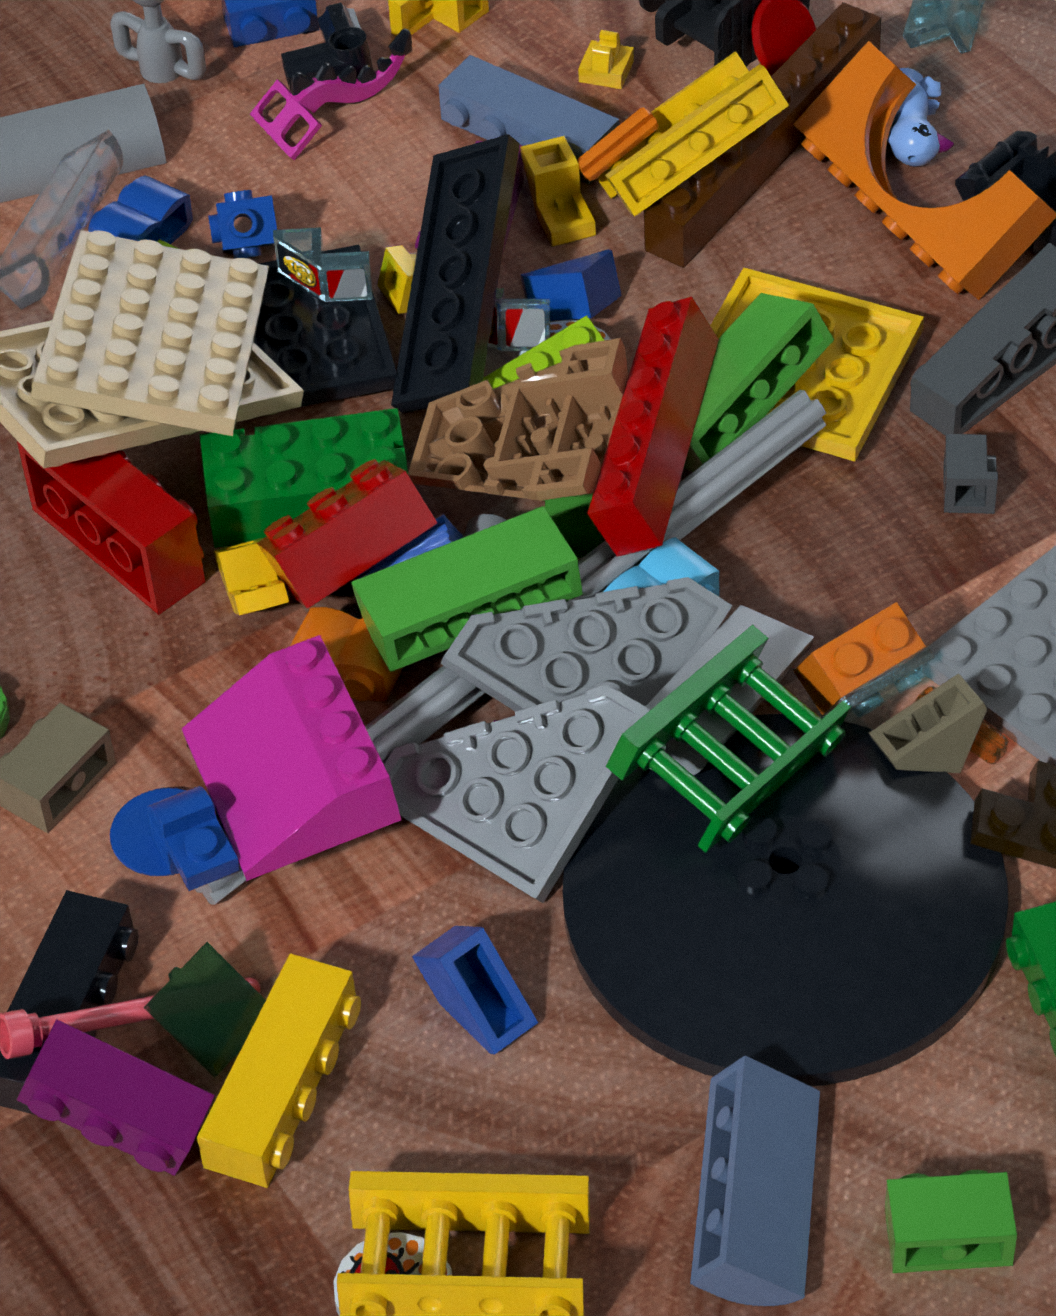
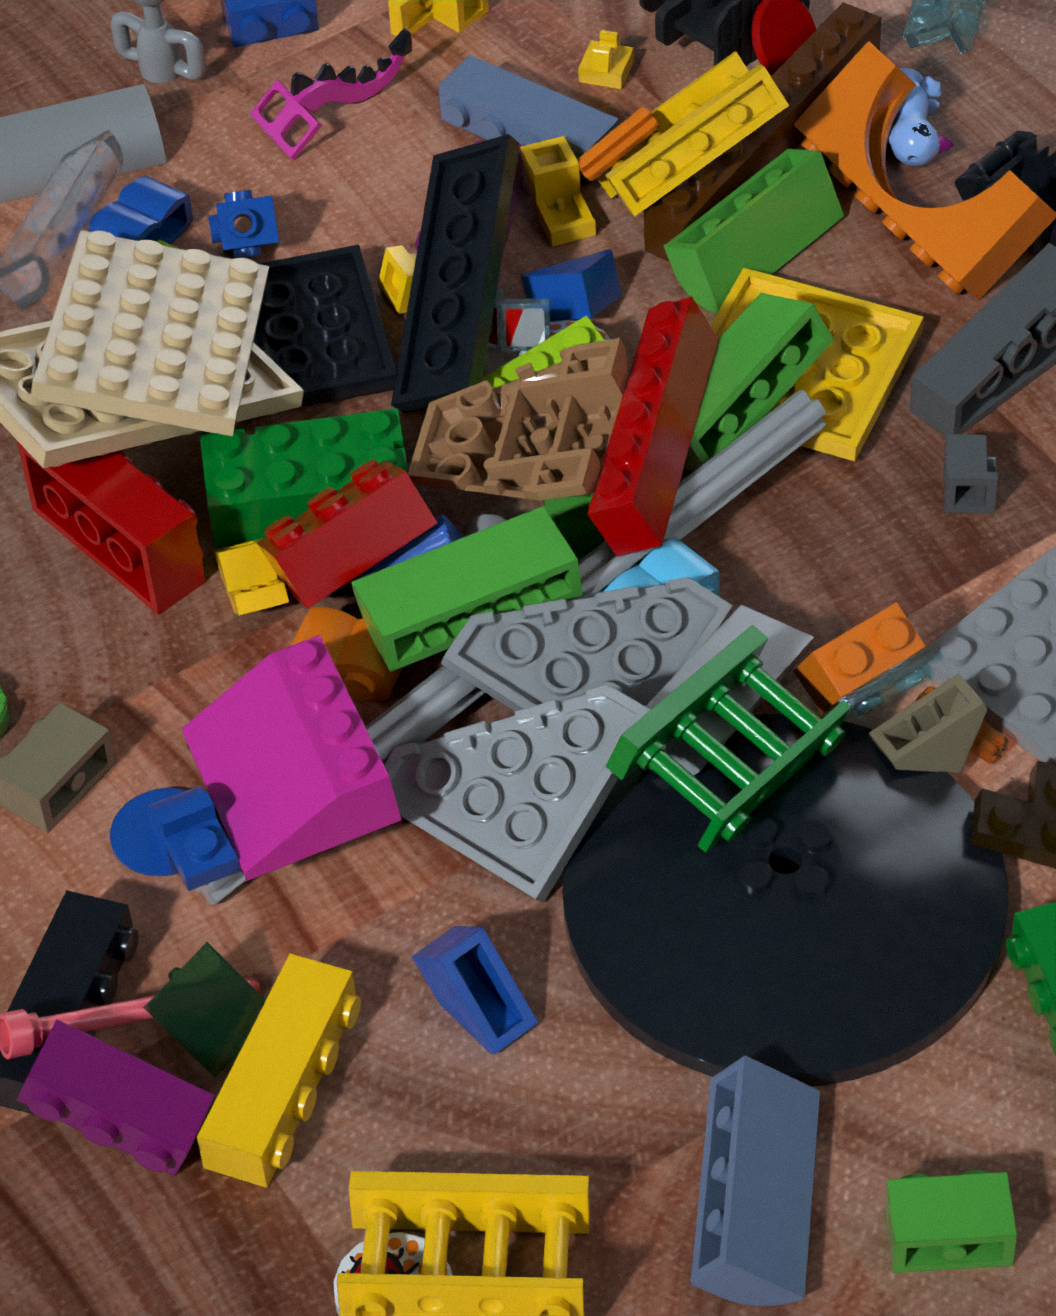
slope [273,227,373,302] -> none
black piece [281,3,373,91] -> none
none -> bright green brick [664,149,844,314]

